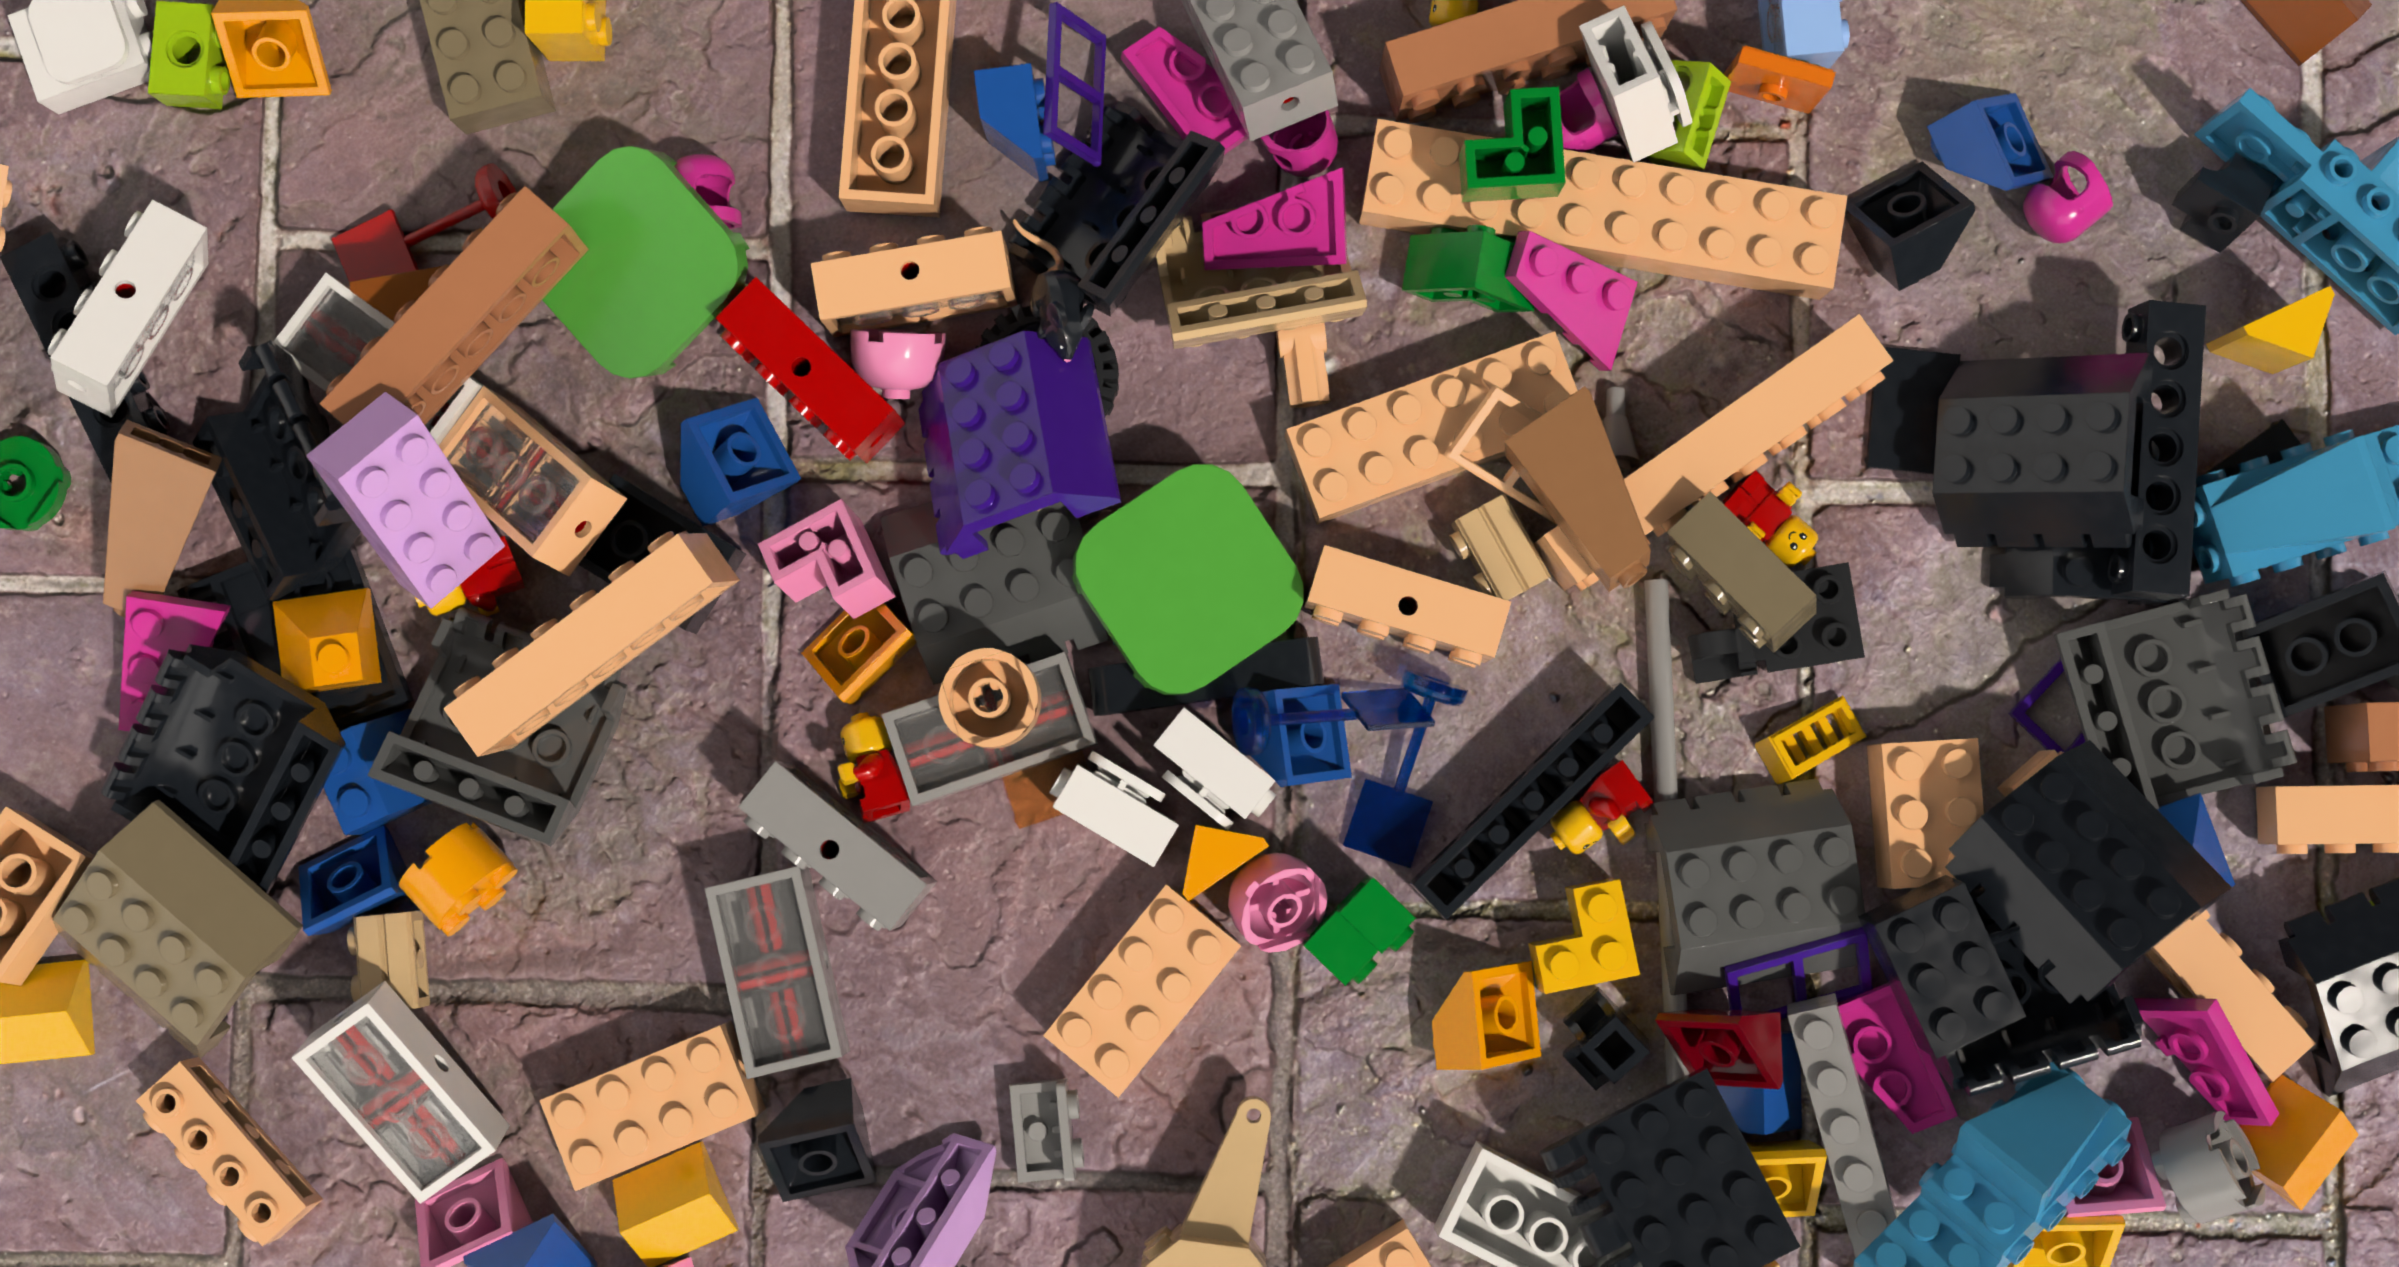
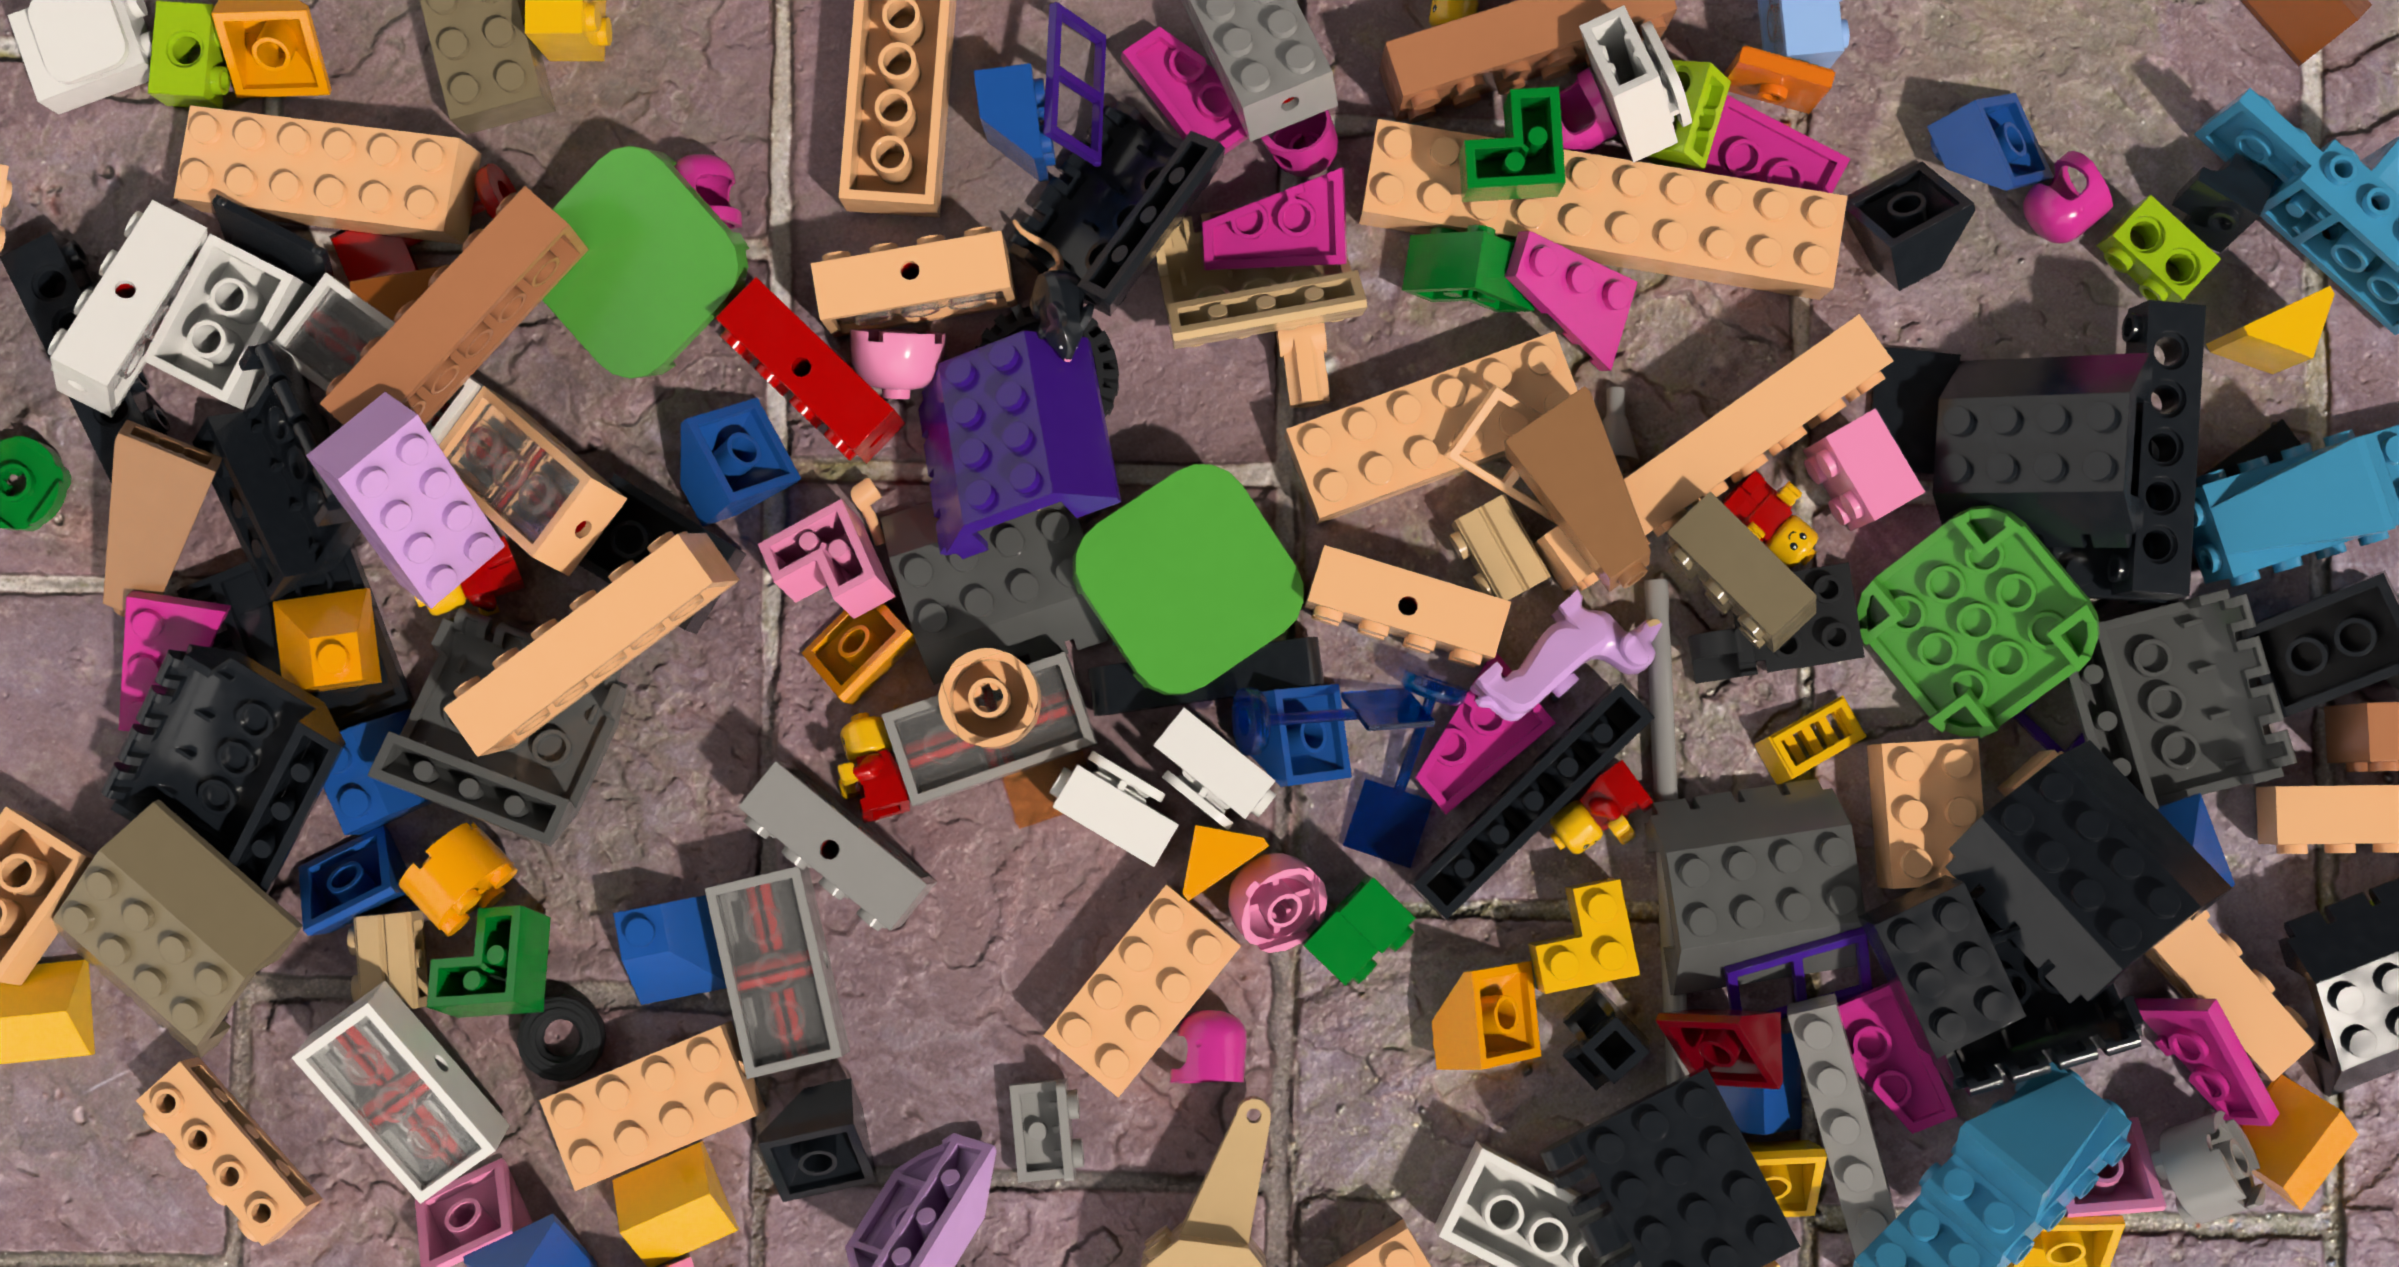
none -> white brick [142,234,314,410]
none -> light nougat brick [174,106,482,245]
none -> black piece [212,194,335,289]
none -> green brick [427,905,551,1018]
none -> black tyre [517,994,606,1082]
none -> blue slope [613,895,727,1005]
none -> light nougat hand [851,478,886,546]
none -> dark pink helmet [1170,1010,1247,1084]
none -> dark pink wing [1414,652,1556,815]
none -> lavender animal [1470,589,1663,722]
none -> dark pink wing [1684,95,1850,193]
none -> bright pink brick [1803,408,1925,531]
none -> bright green tile [1857,505,2100,738]
none -> lime brick [2096,195,2221,303]

